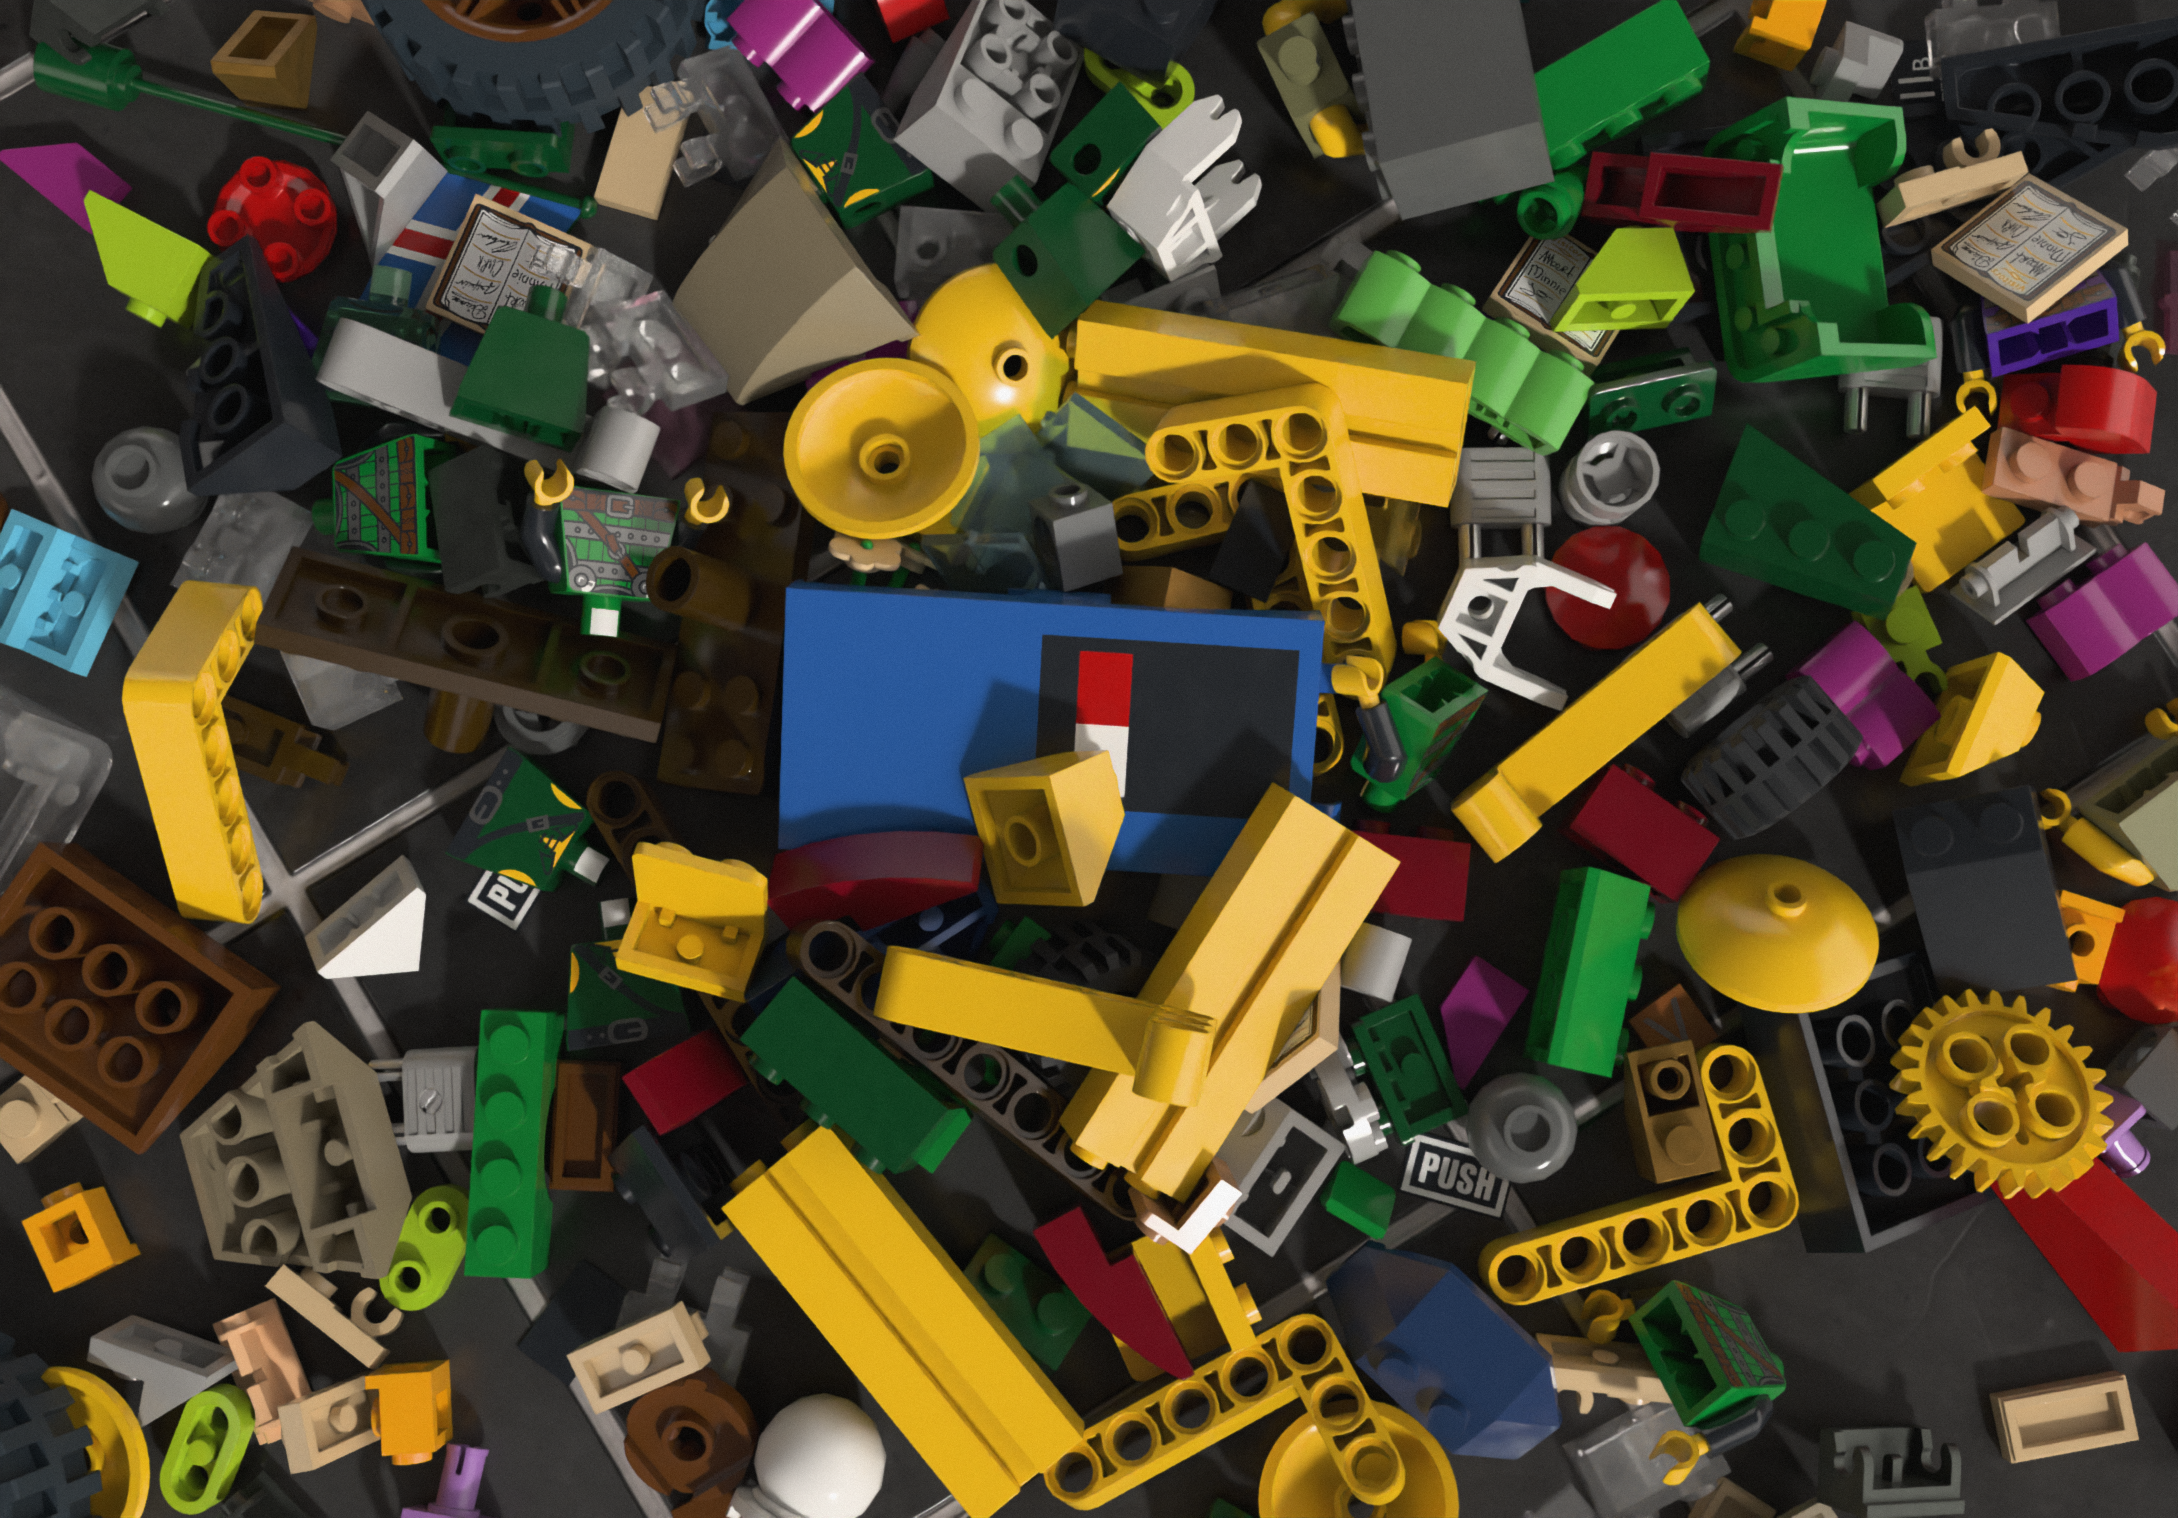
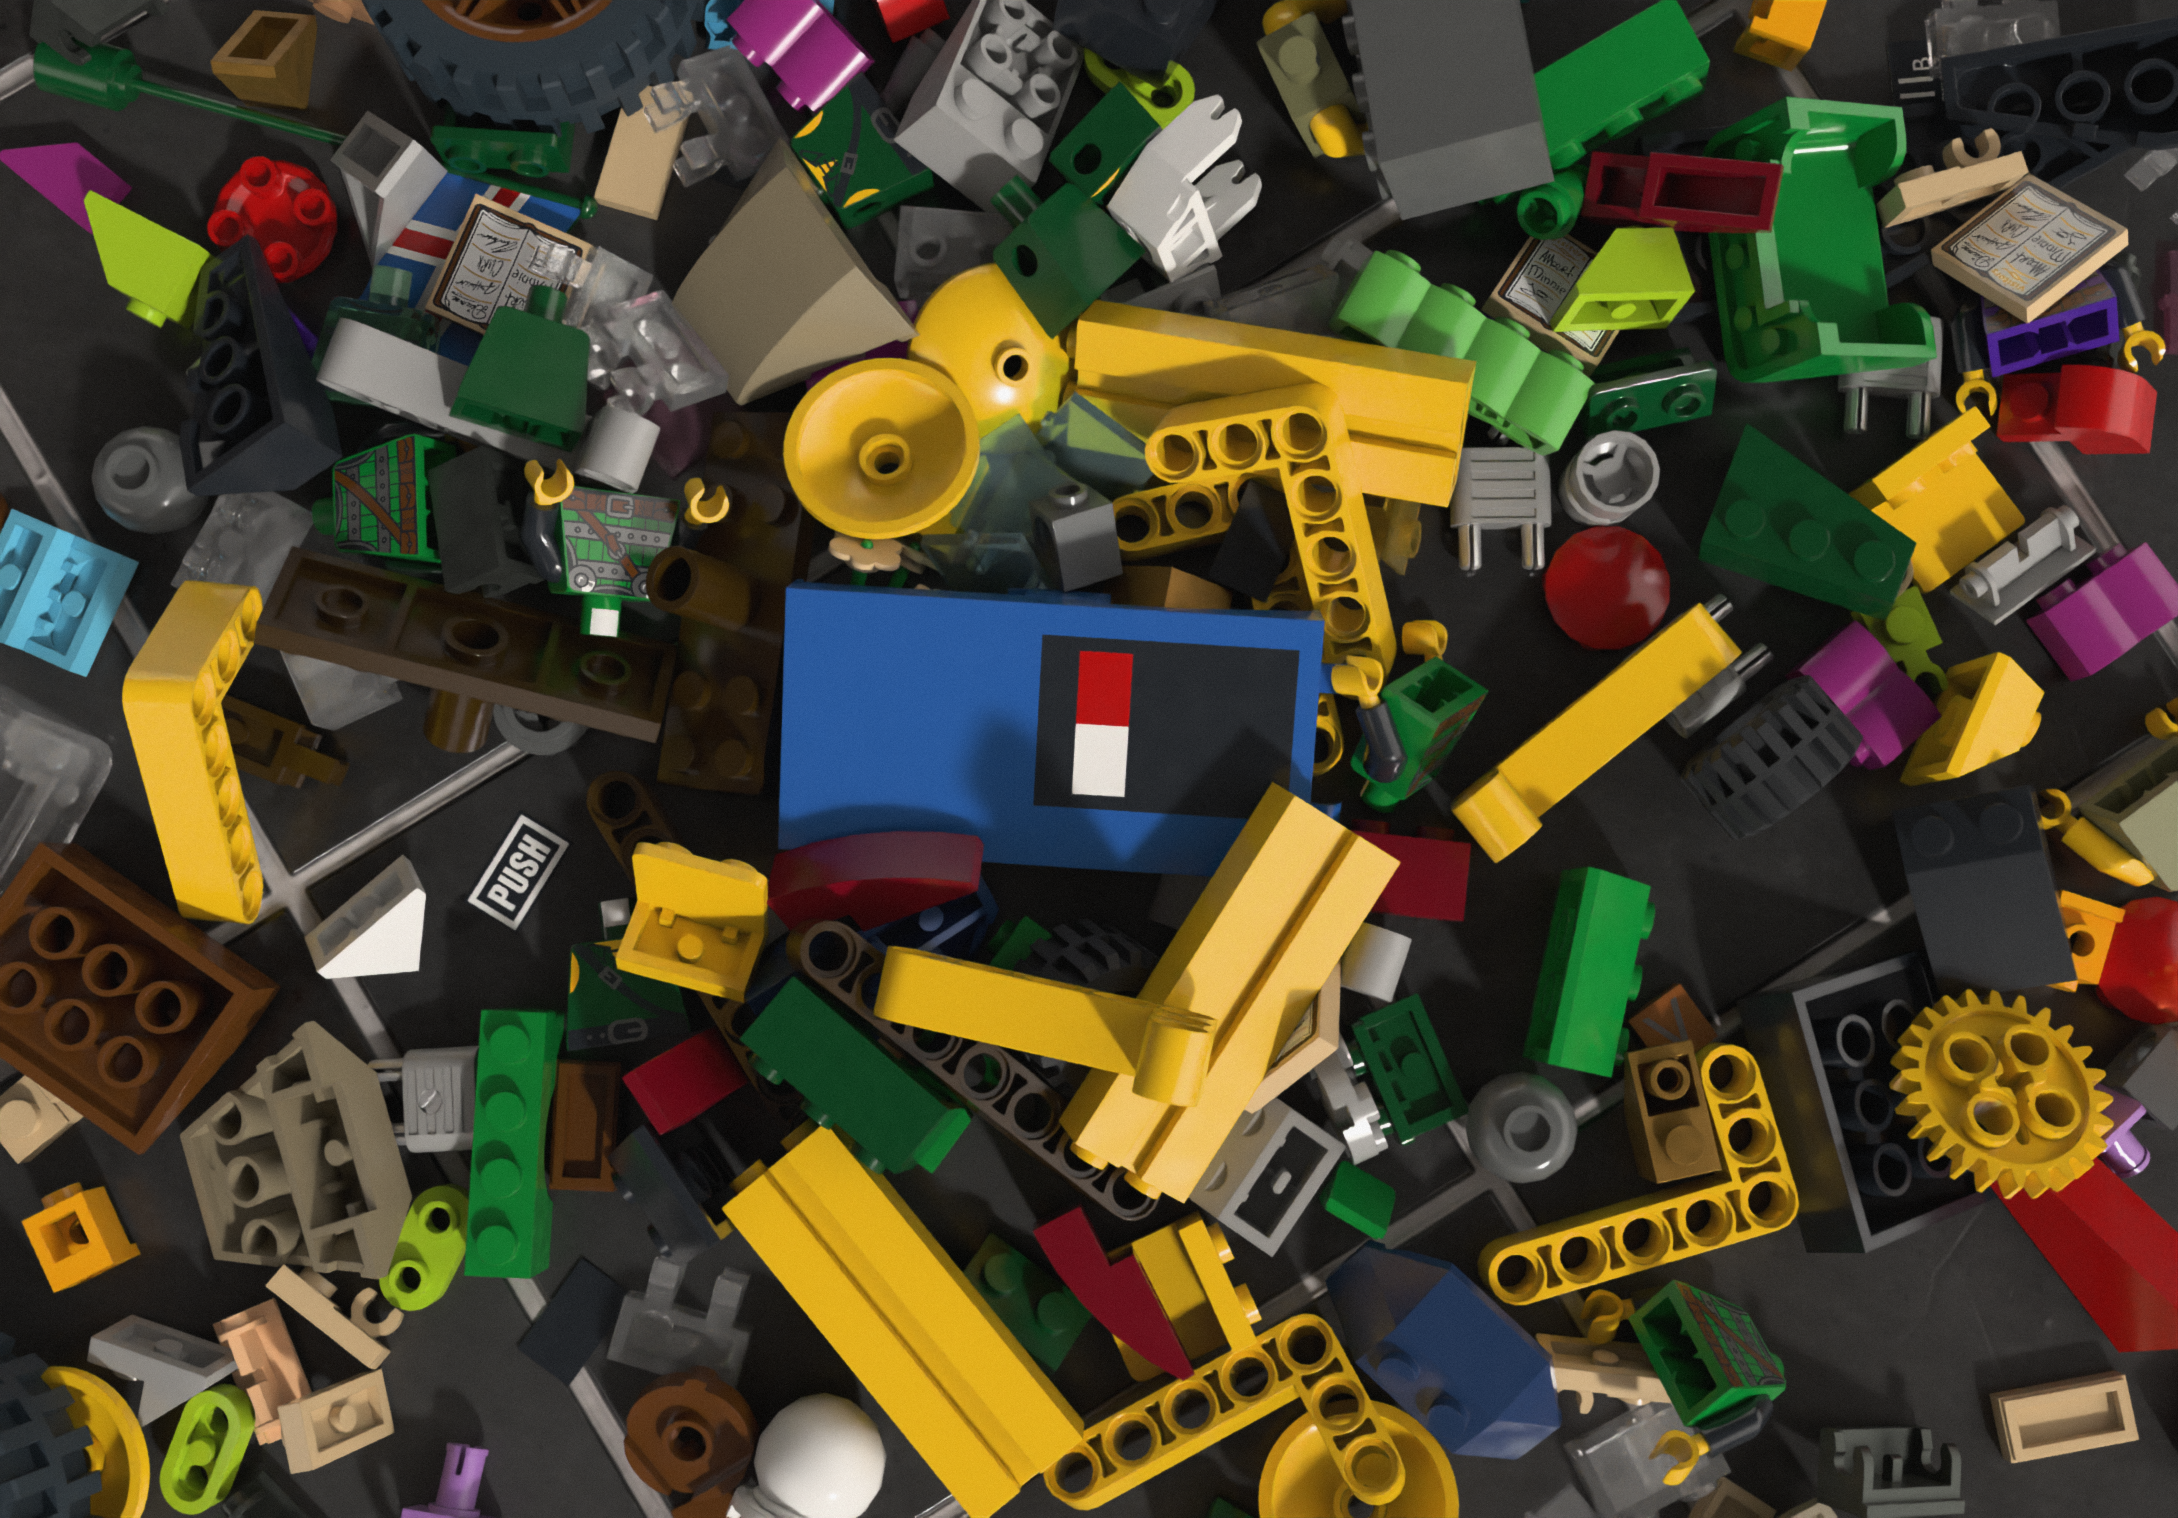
light orange brick [365,1359,453,1465] -> none
dark green torso [445,747,616,892] -> none
tan plate [566,1301,711,1415] -> none
yellow slope [963,750,1125,907] -> none
medium nougat bracket [1127,1155,1242,1254] -> none
sticker [1397,1133,1512,1221] -> none
white piece [1437,555,1617,711] -> none
magenta tile [1437,955,1529,1090] -> none
dark red brick [1556,763,1720,904] -> none
yellow dish [1676,854,1879,1013] -> none
light grey bracket [1810,20,1903,102] -> none
nougat hinge [1981,427,2165,529] -> none

